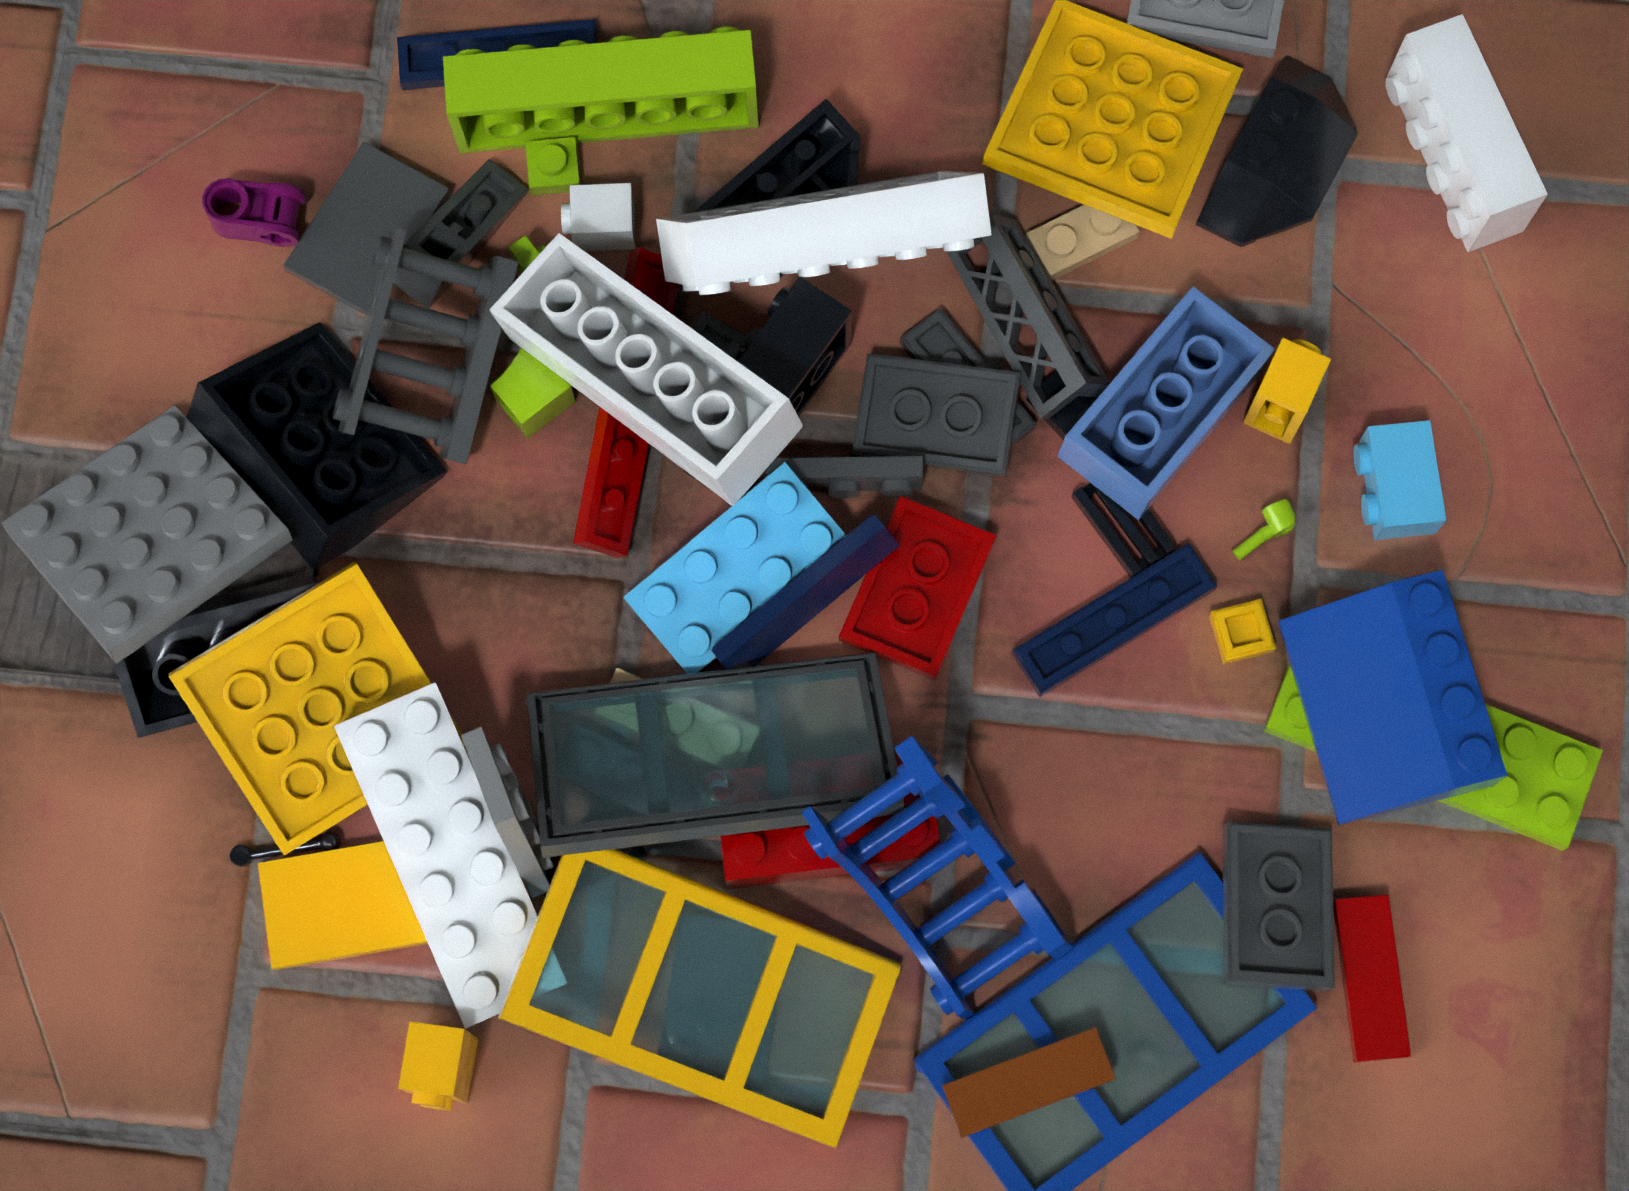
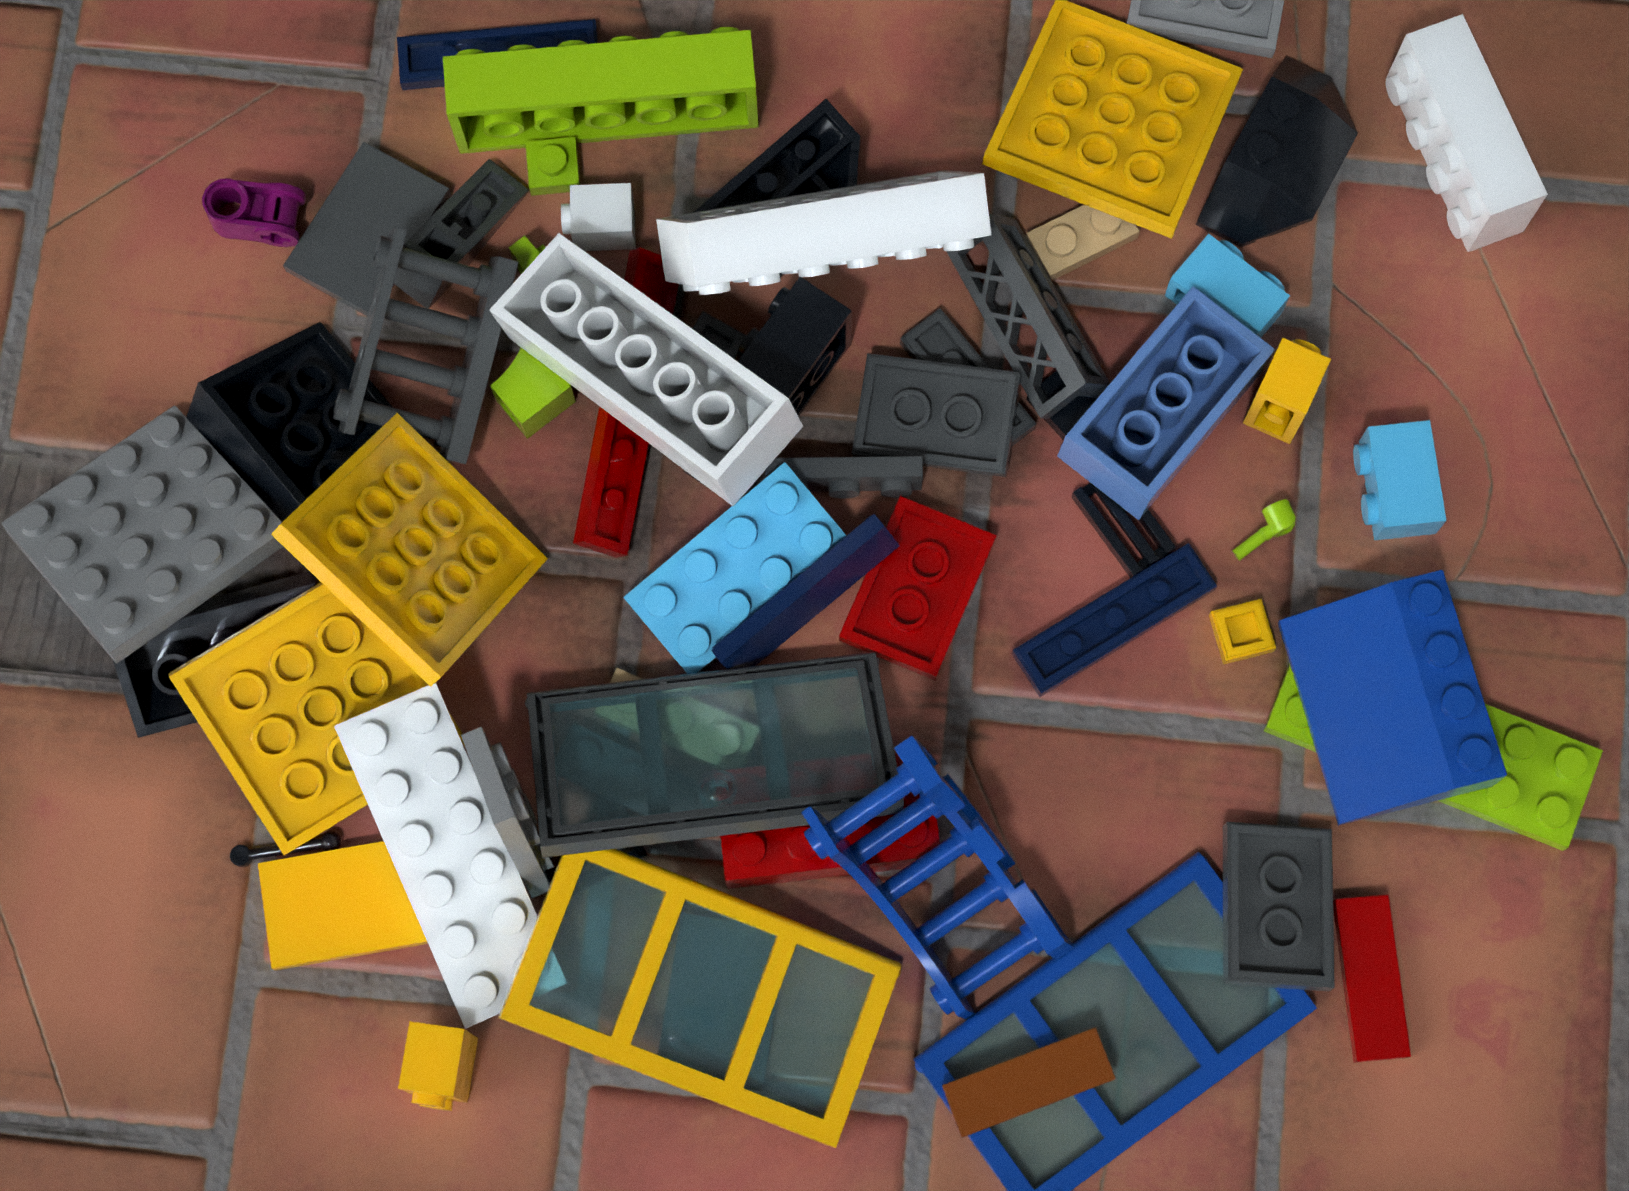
none -> yellow plate [271,413,548,687]
none -> medium azure brick [1165,233,1290,338]

